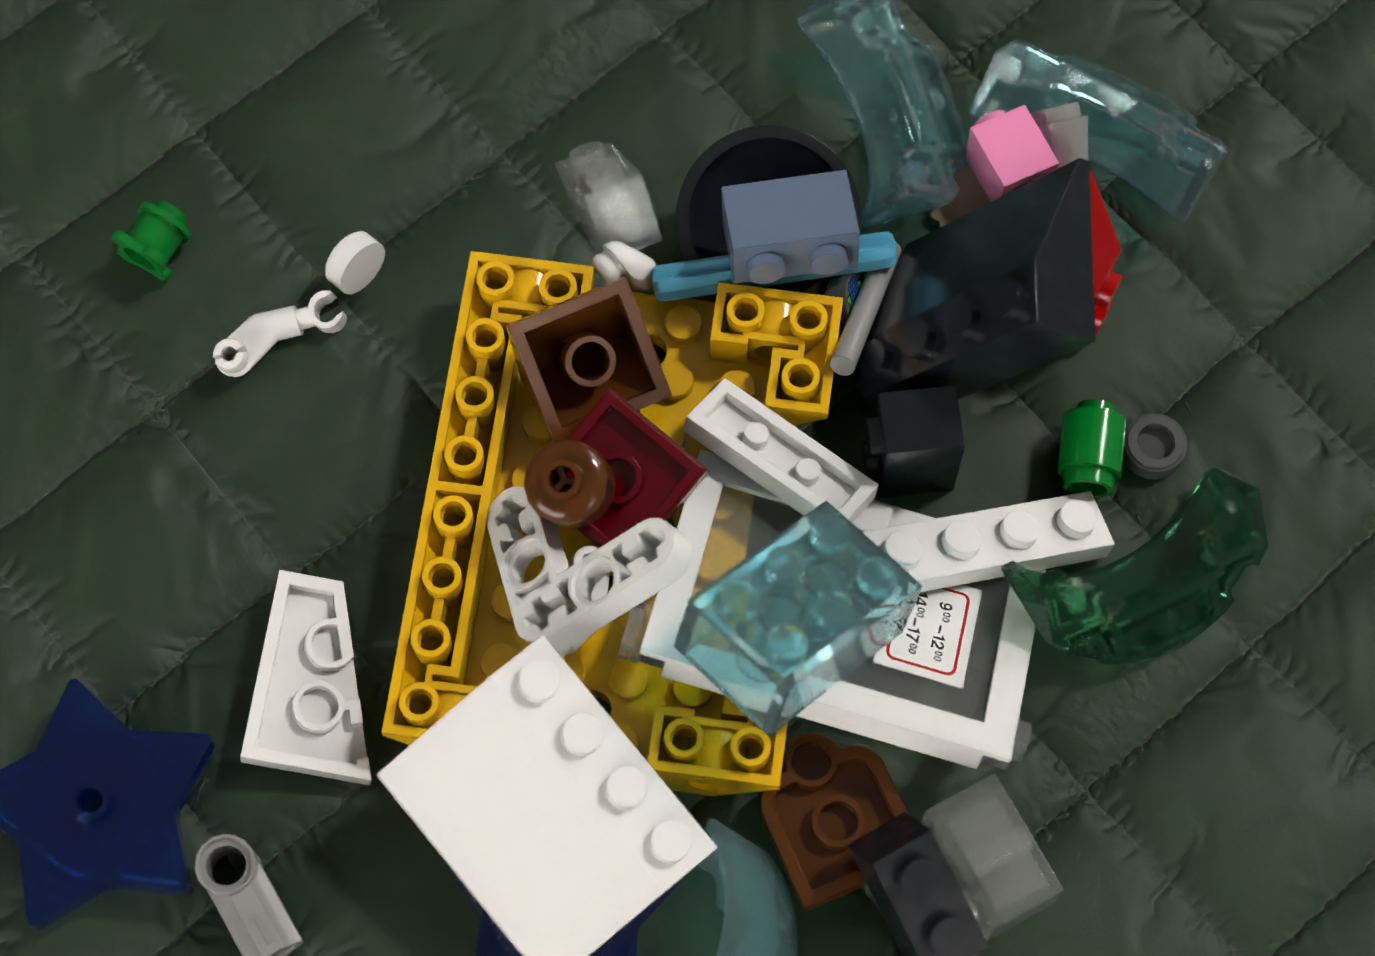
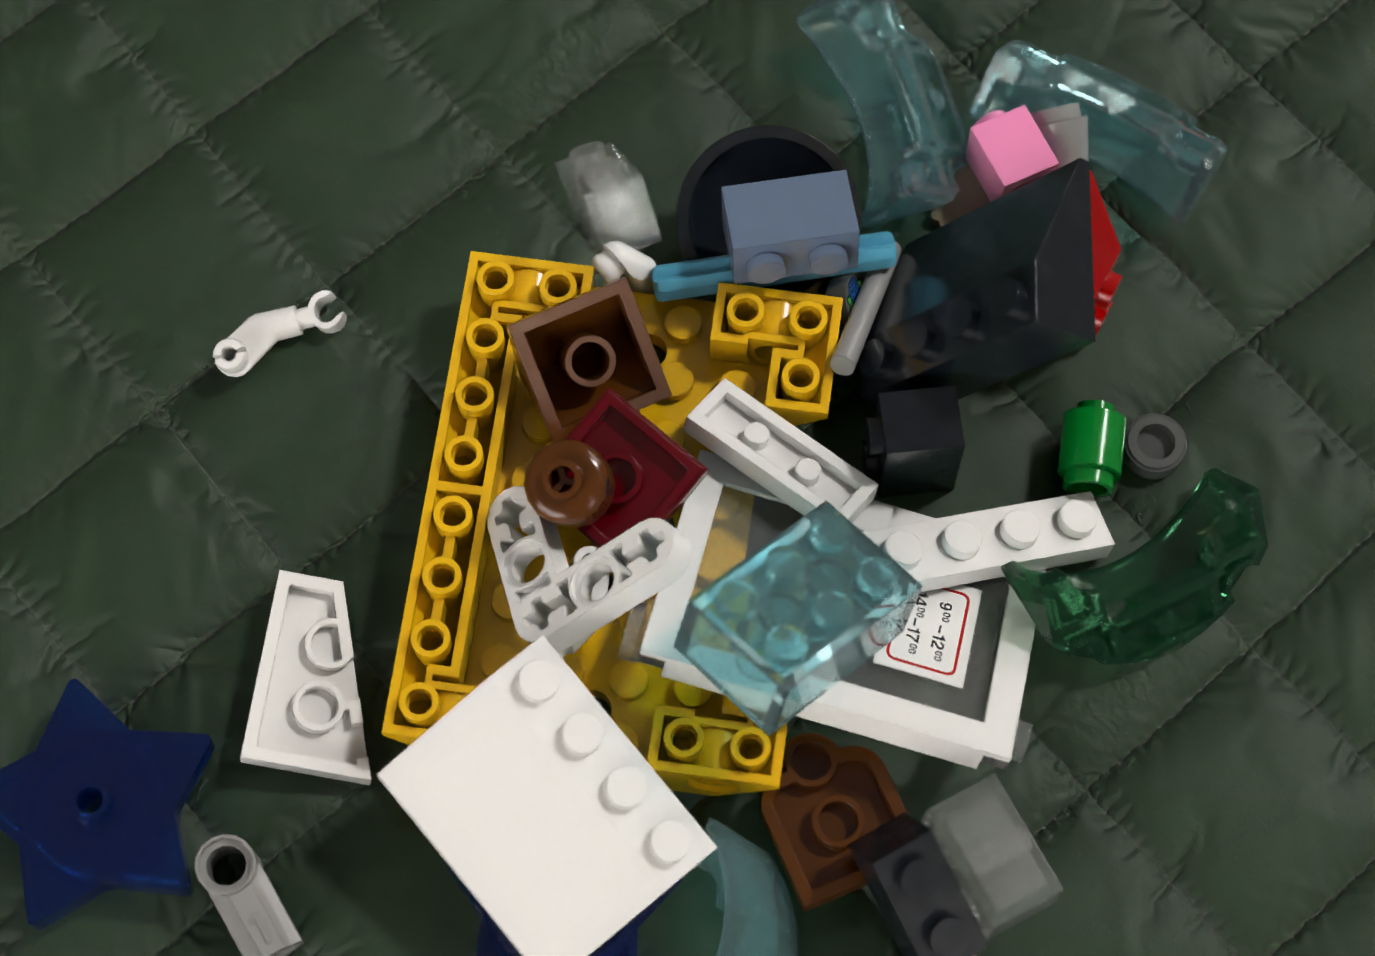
green brick [110,199,192,281] -> none
white tile [325,231,385,294] -> none

